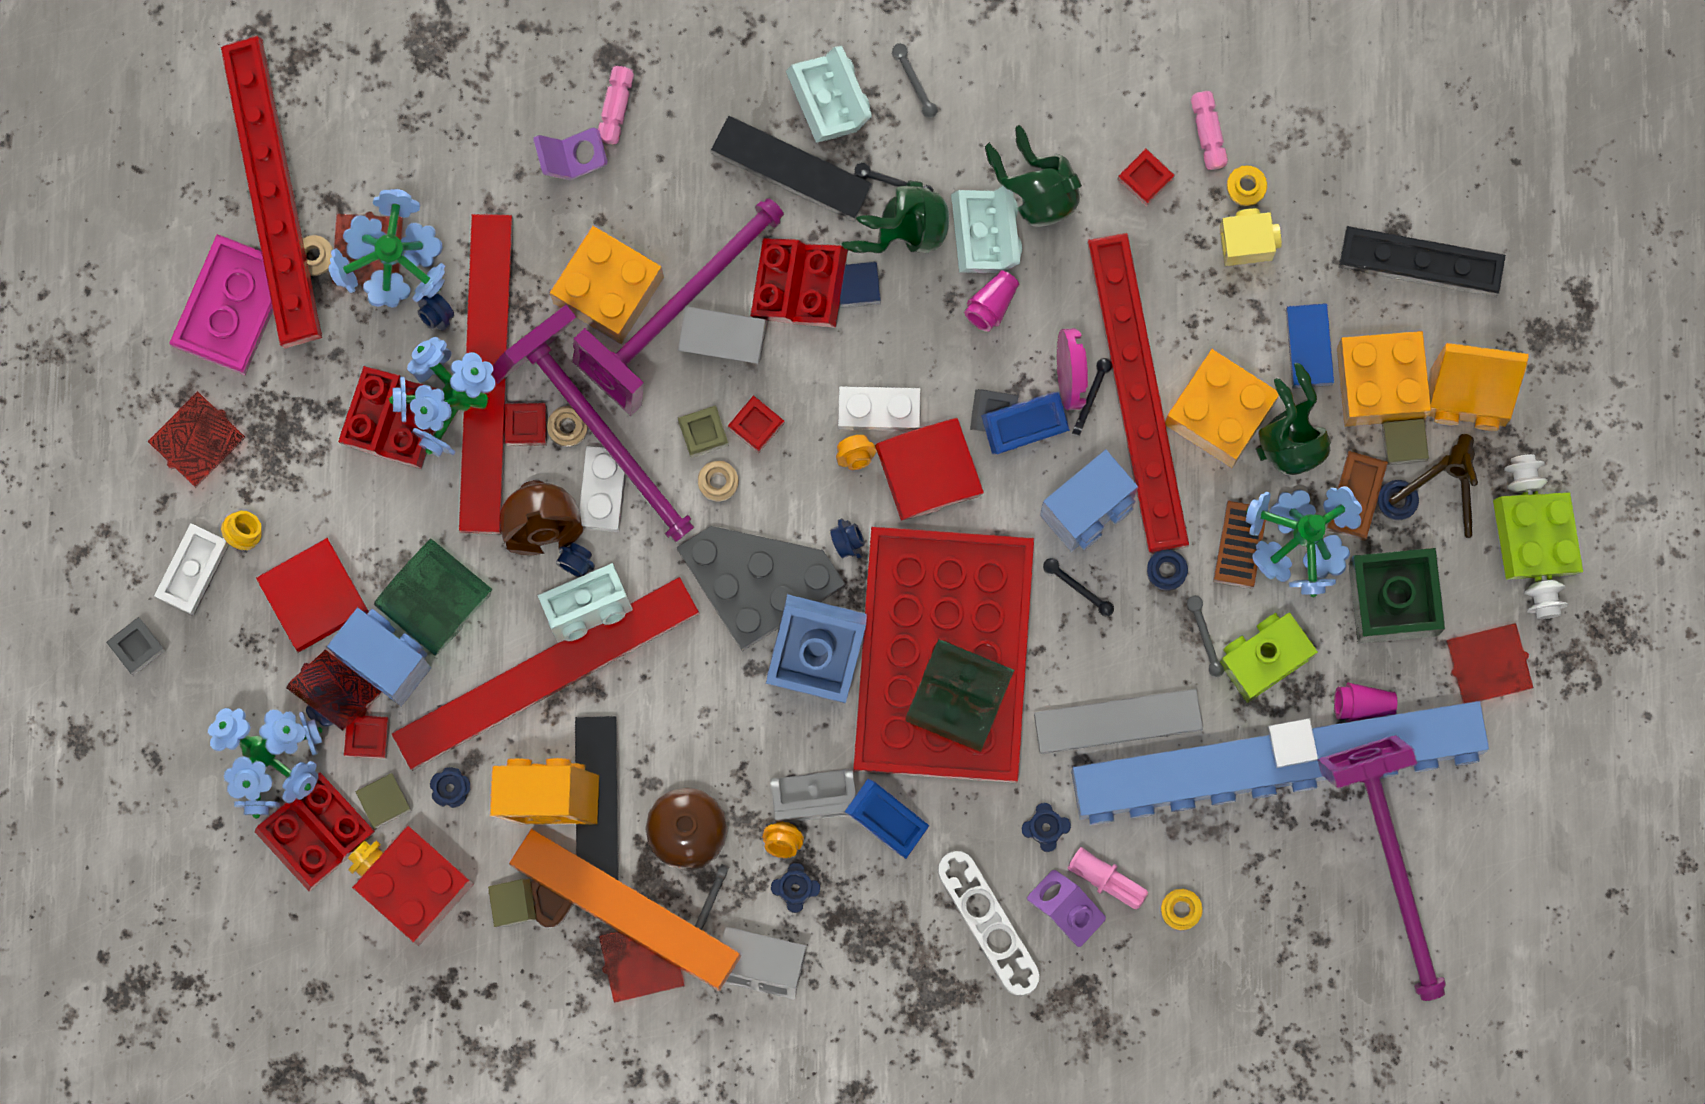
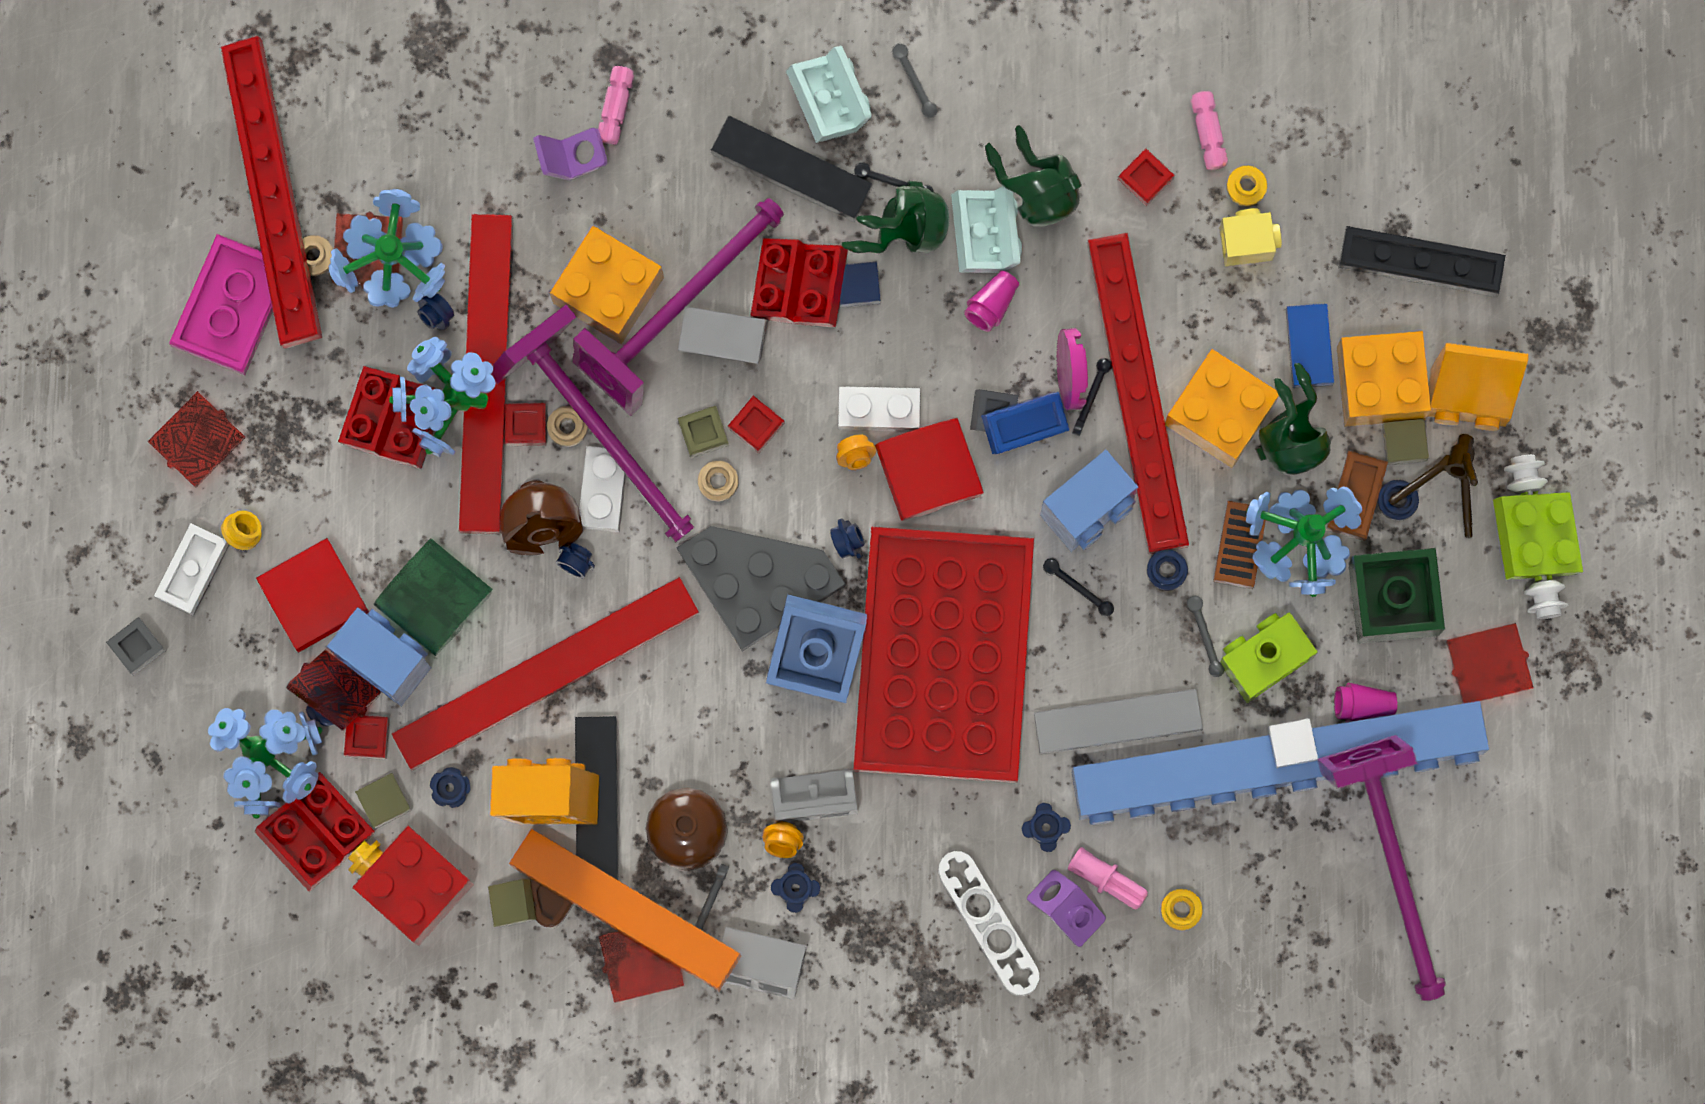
light aqua bracket [537,563,633,643] -> none
blue tile [845,779,930,859] -> none
clear green slope [905,639,1015,752] -> none

